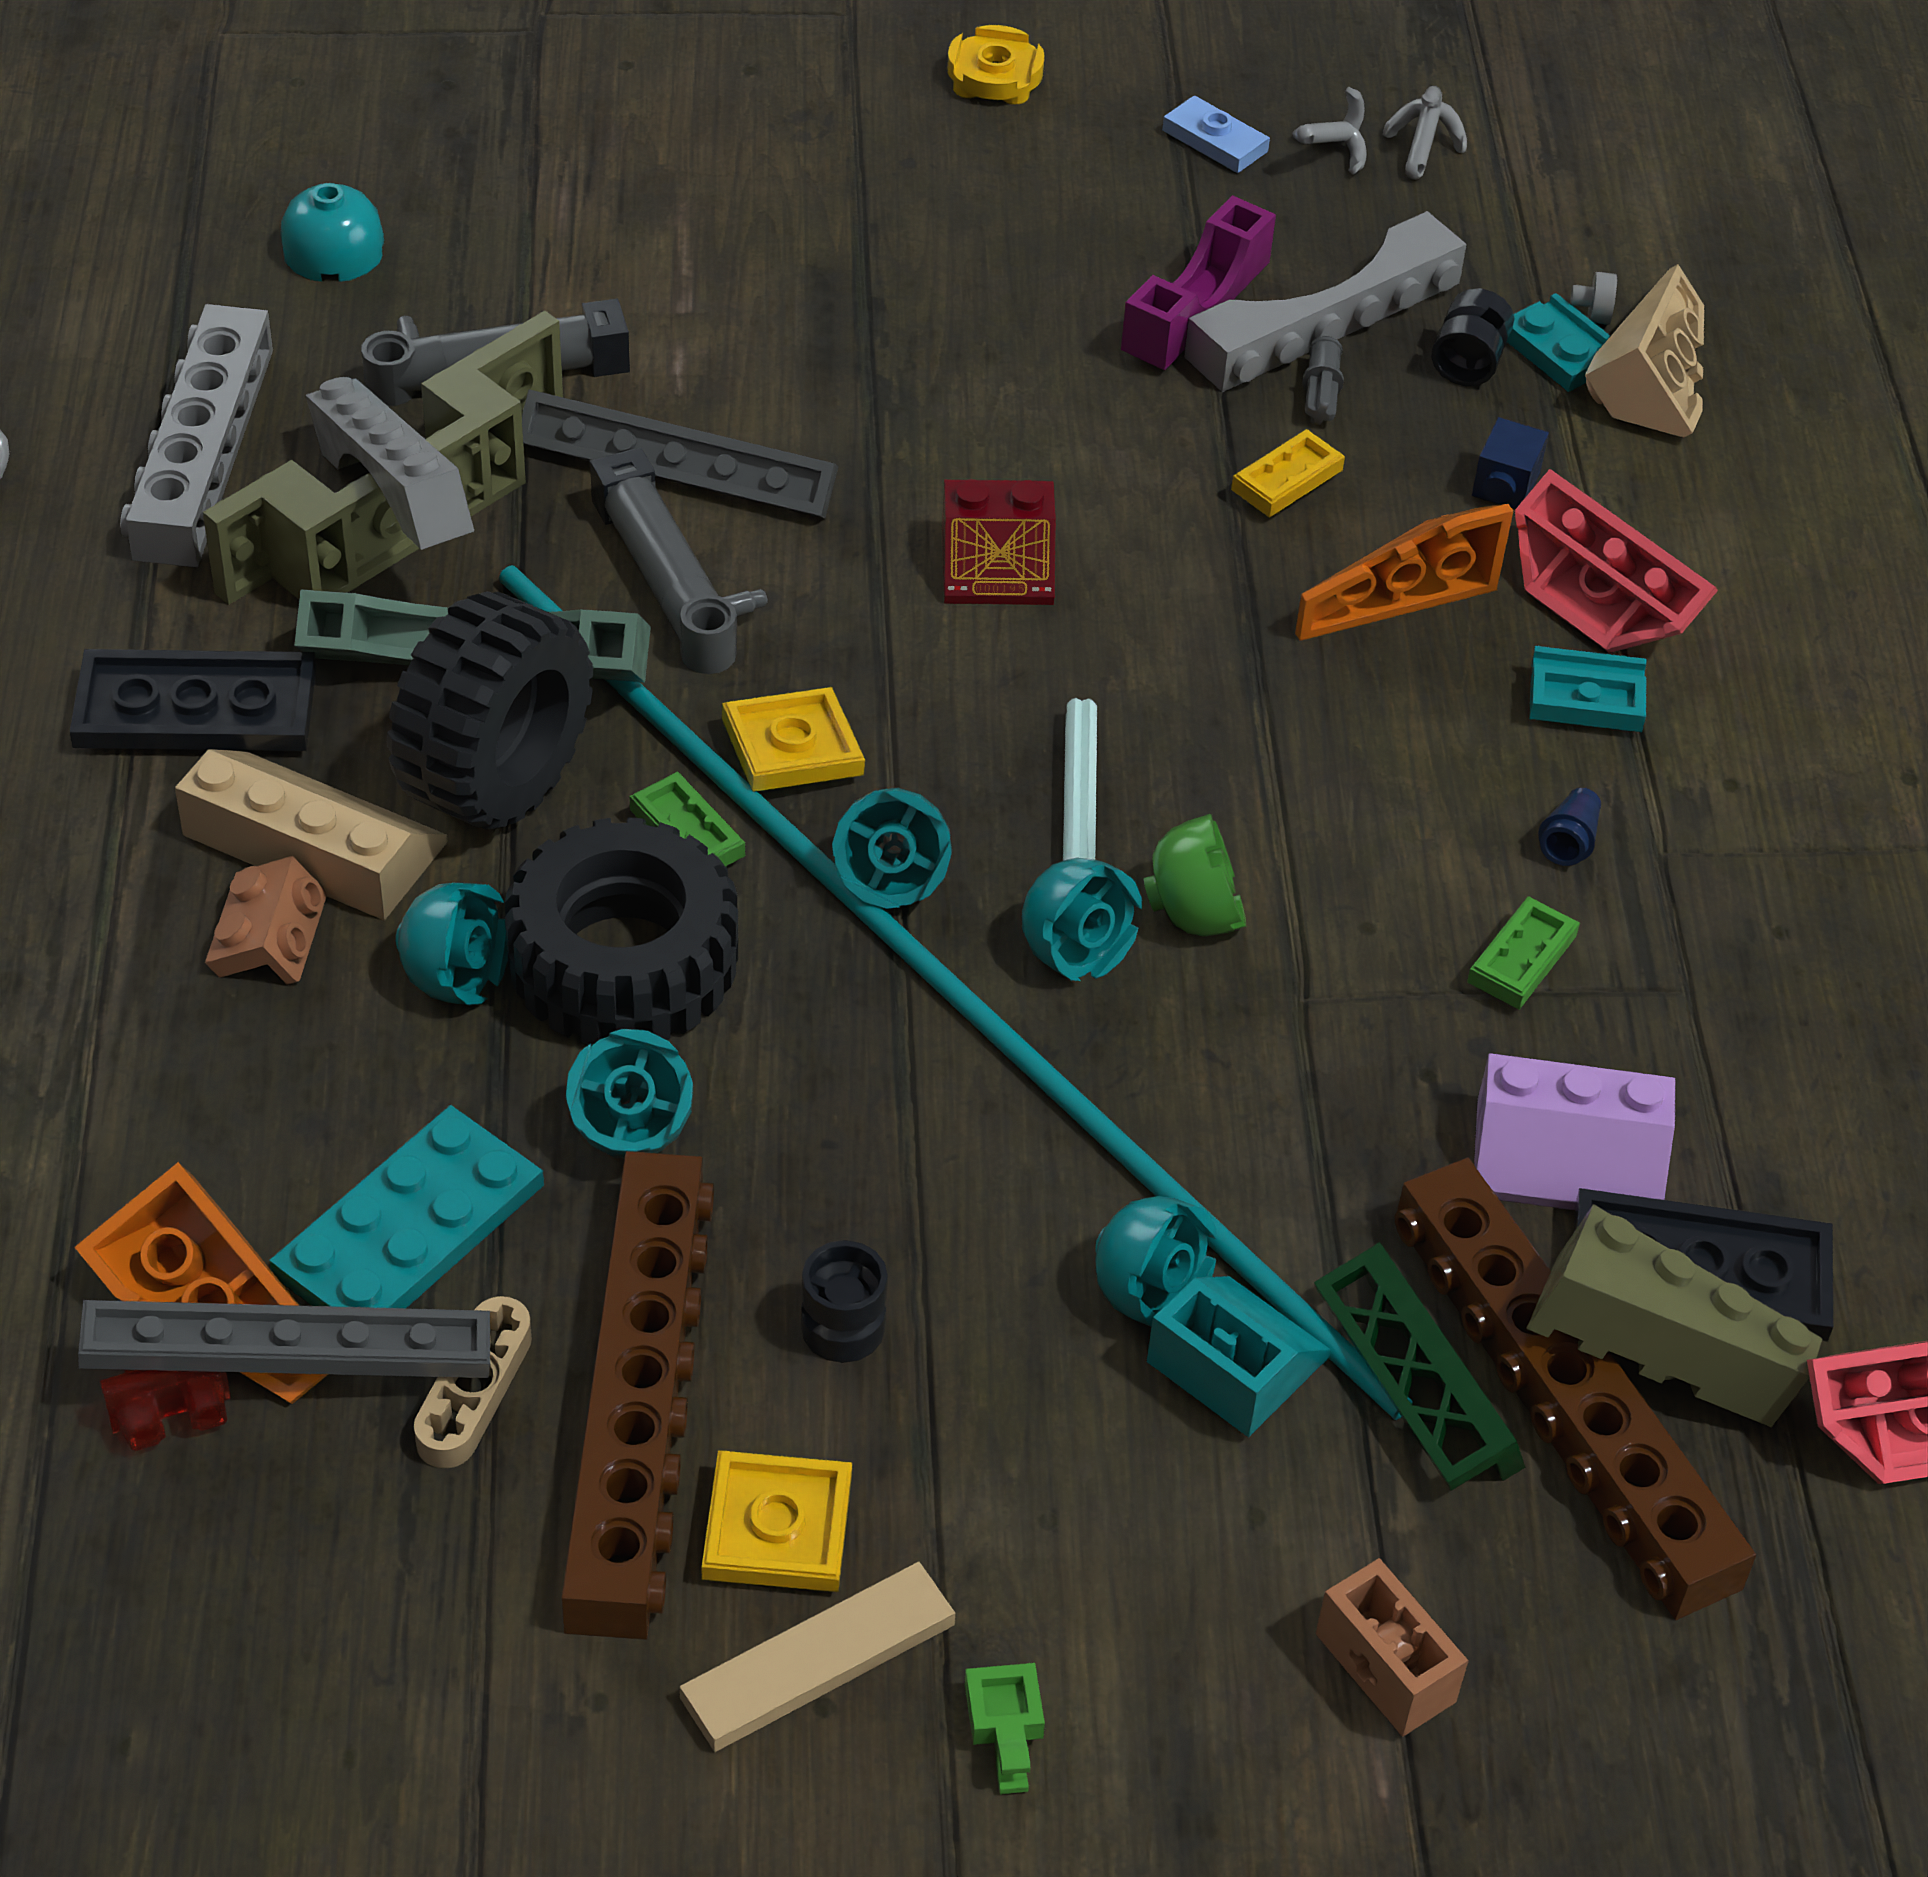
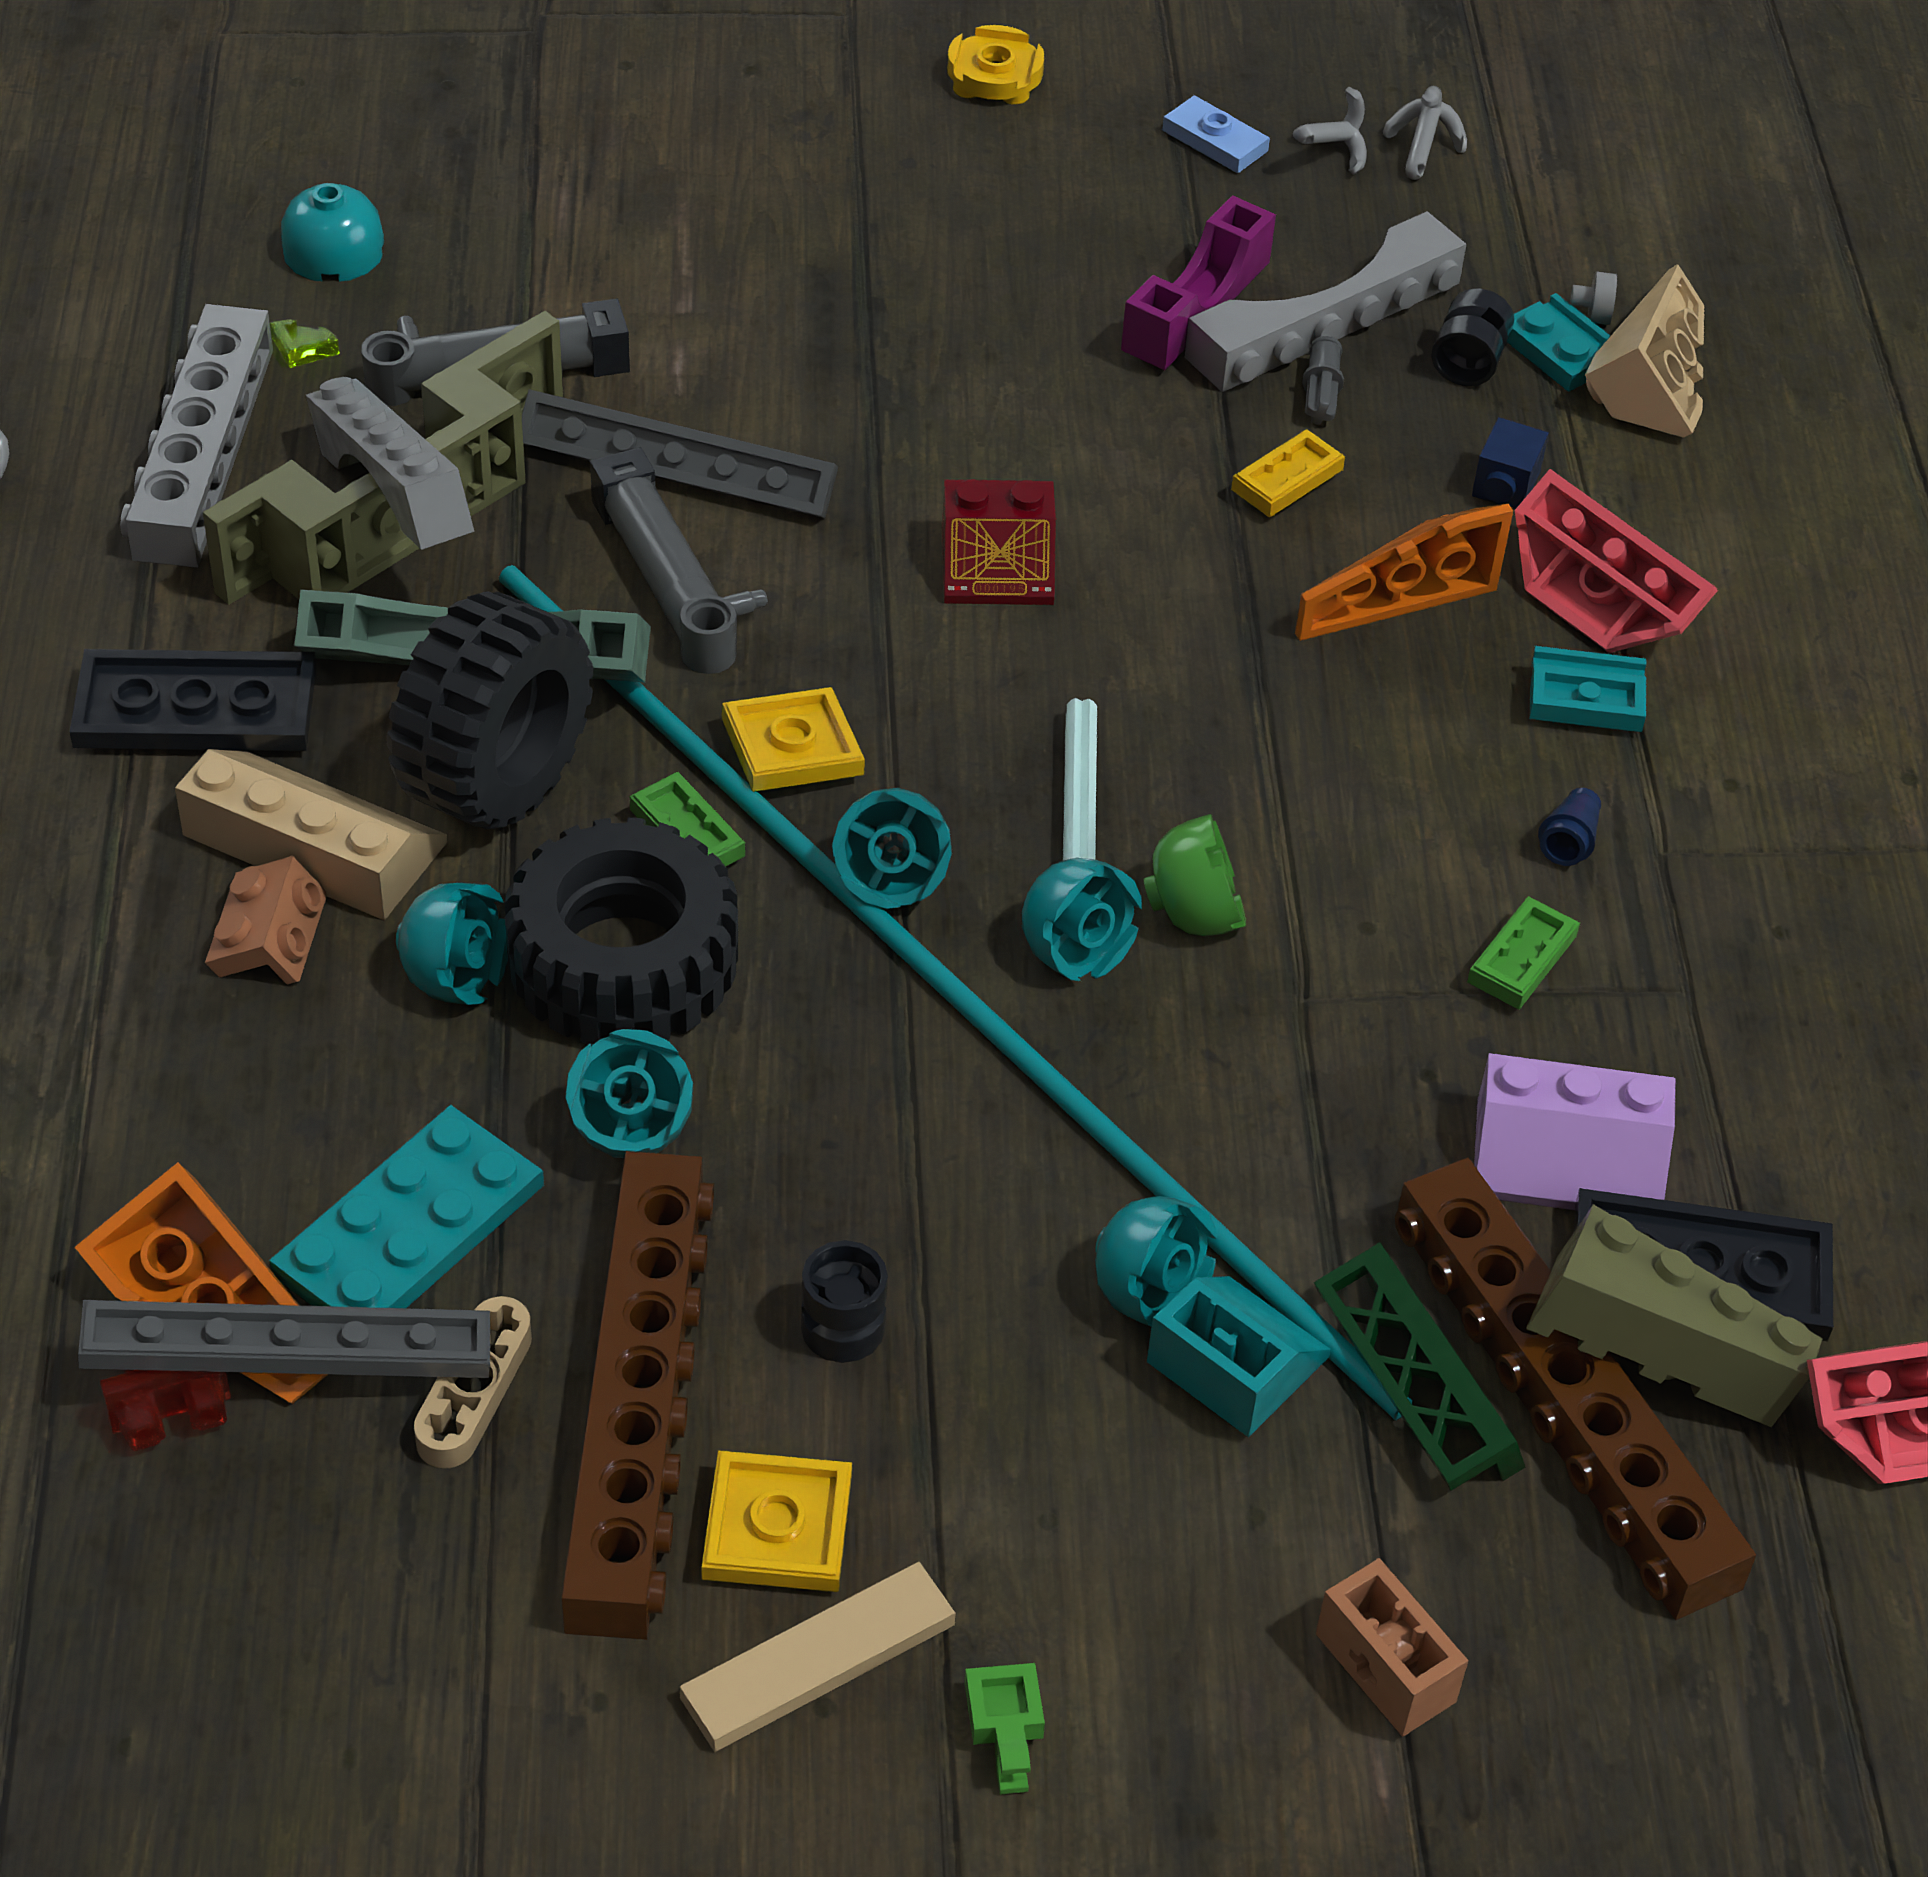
none -> clear neon green tile [270,319,339,368]

